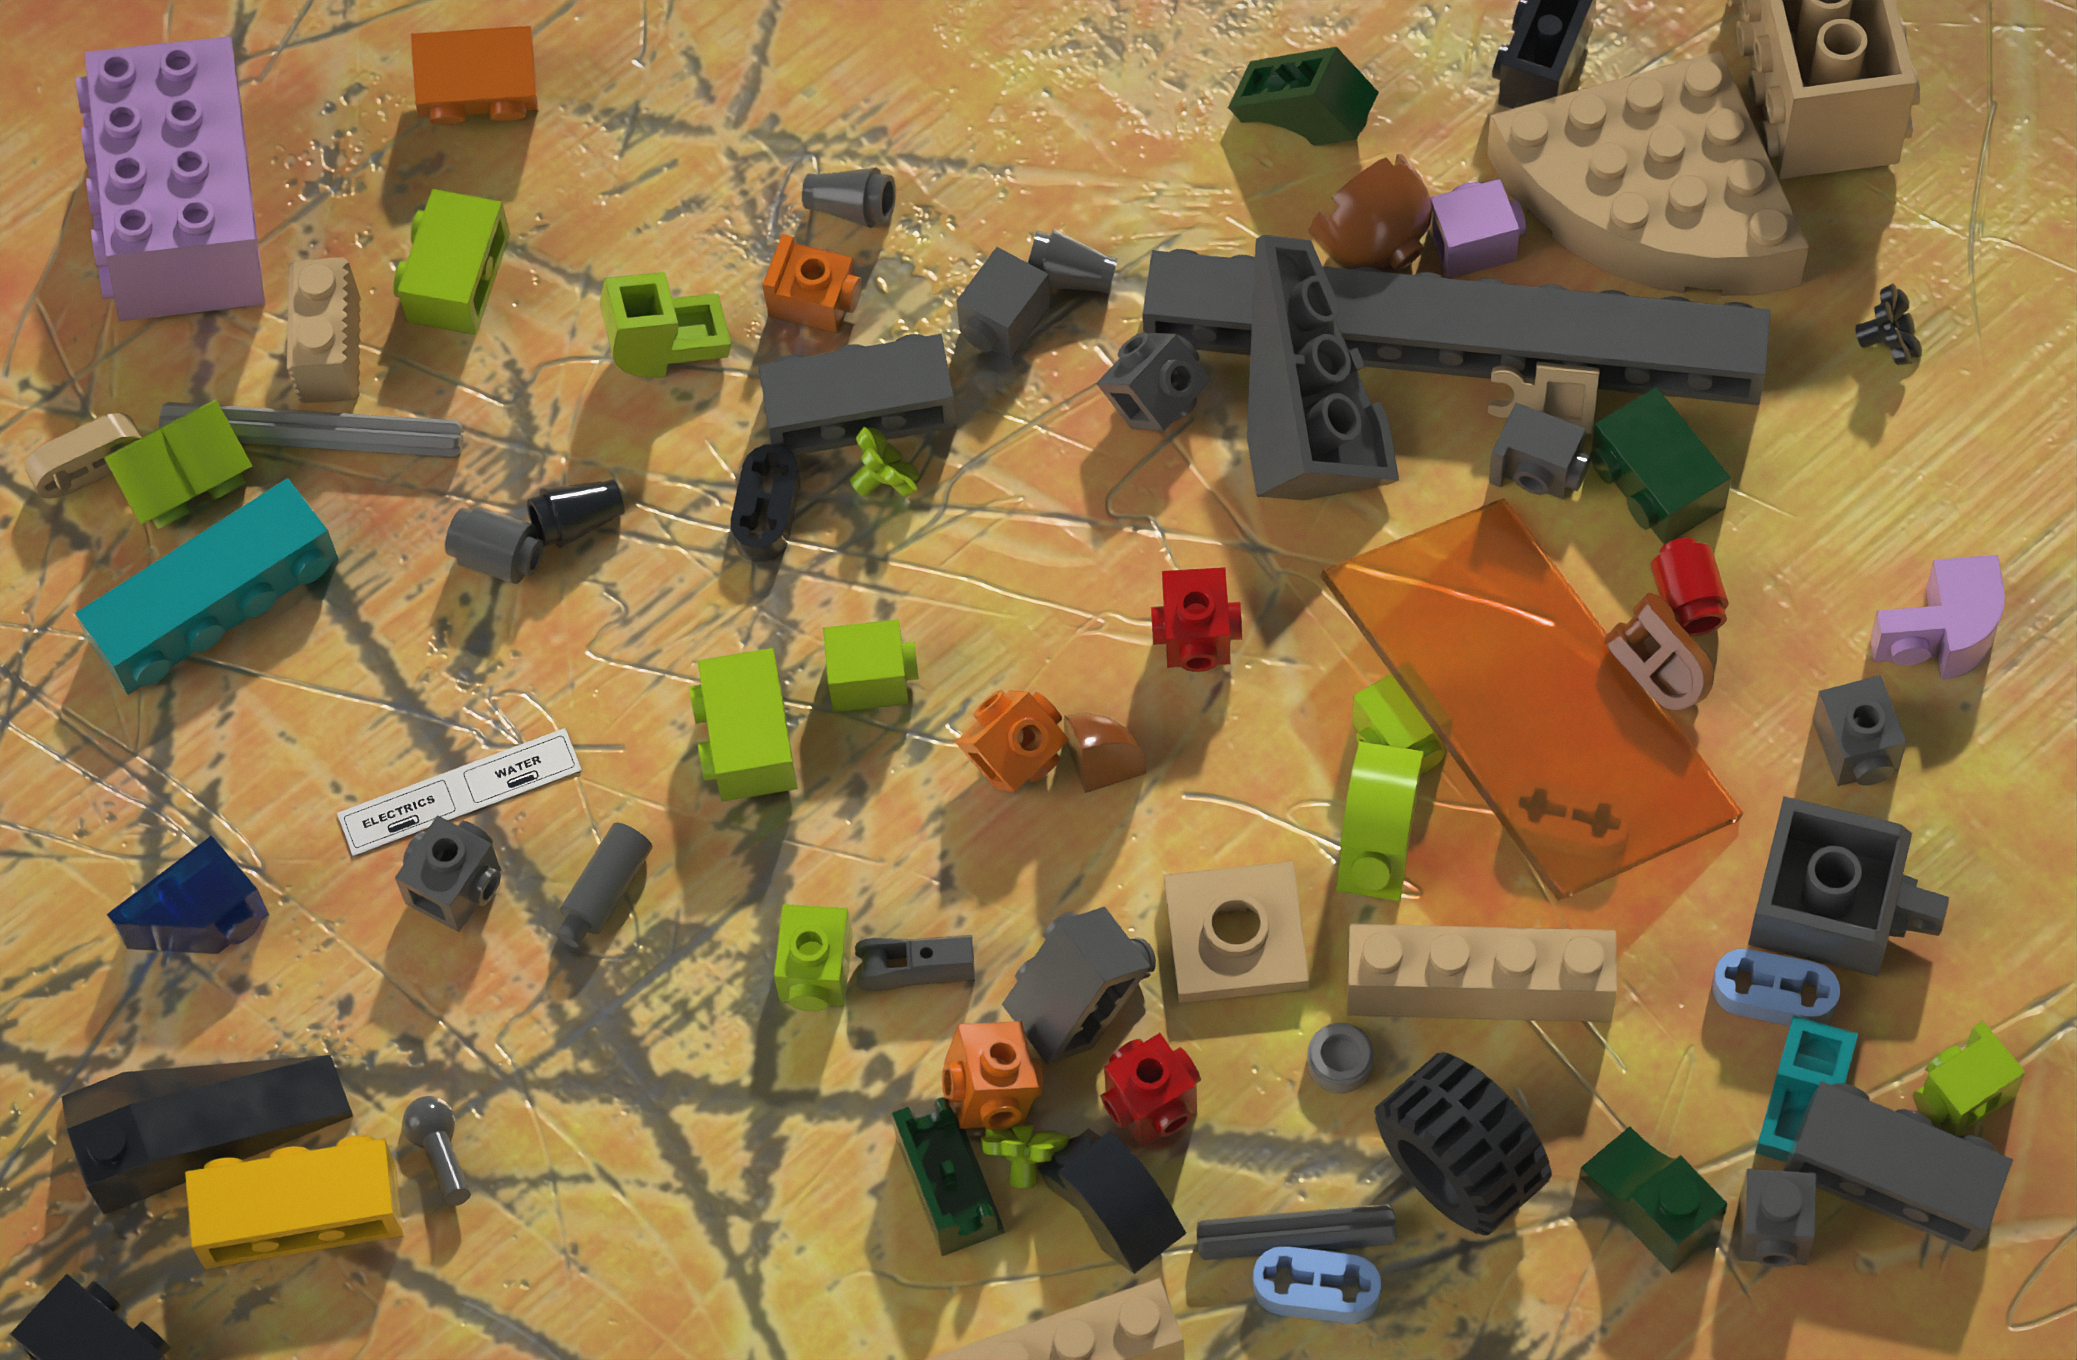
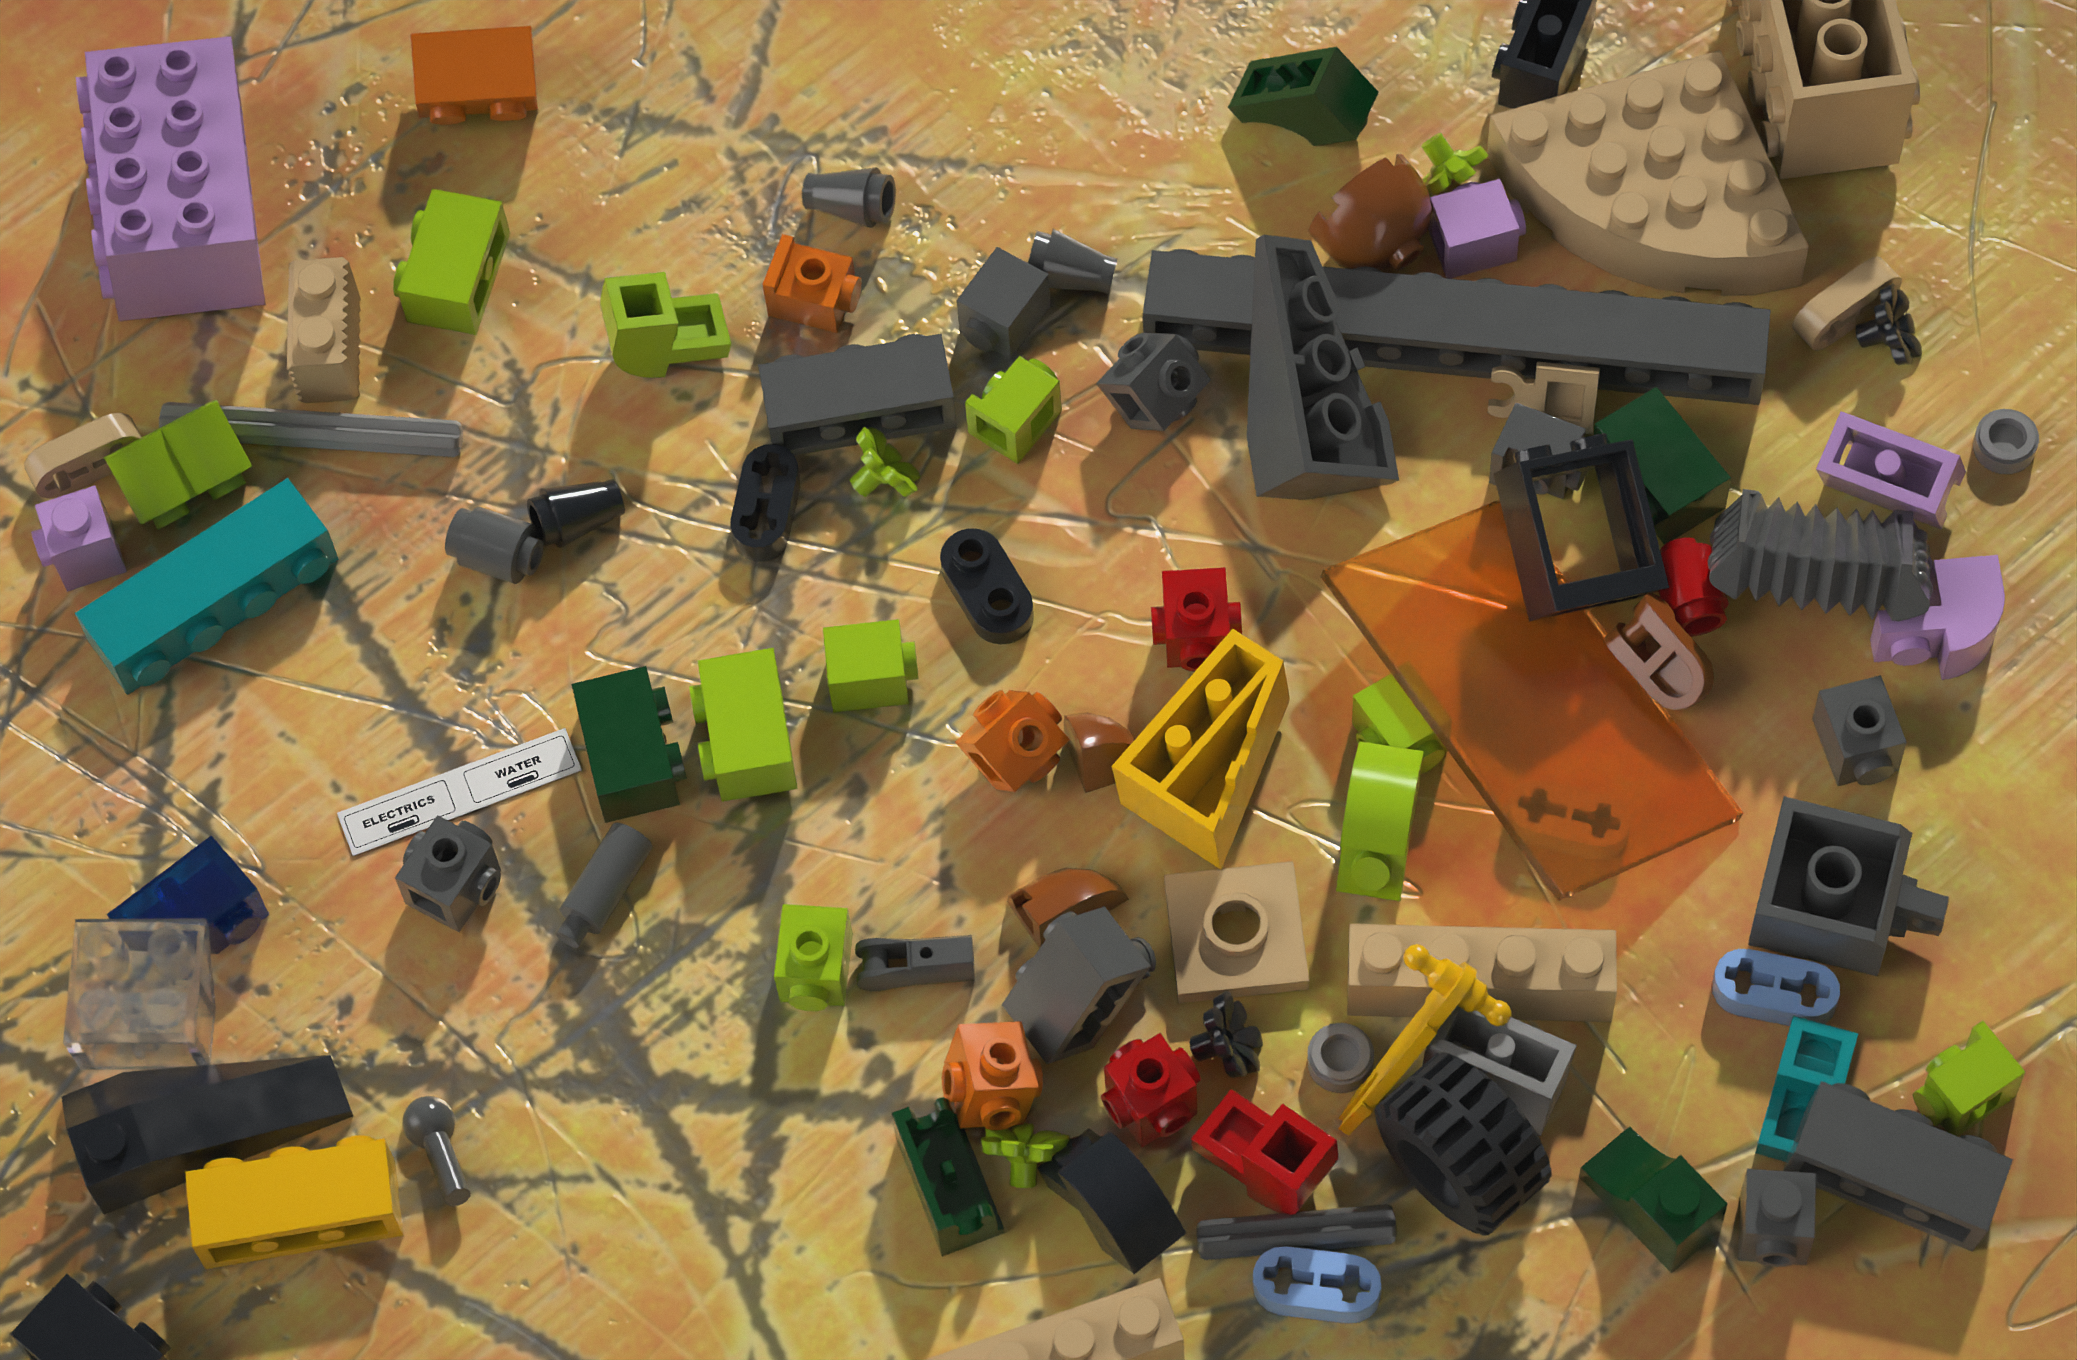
none -> lavender brick [31,485,127,592]
none -> clear slope [63,918,216,1070]
none -> dark green brick [571,666,687,823]
none -> black plate [940,528,1034,645]
none -> lime brick [965,356,1062,464]
none -> dark orange brick [1007,868,1129,949]
none -> yellow wedge [1112,629,1290,870]
none -> black plant [1190,991,1263,1078]
none -> red brick [1191,1089,1339,1215]
none -> yellow piece [1338,944,1512,1136]
none -> lime plant [1421,133,1489,197]
none -> light grey brick [1422,1006,1577,1136]
none -> black window [1493,433,1669,622]
none -> dark grey piece [1708,489,1933,622]
none -> tan beam [1792,256,1902,351]
none -> lavender brick [1816,411,1966,529]
none -> light grey tile [1973,409,2039,474]

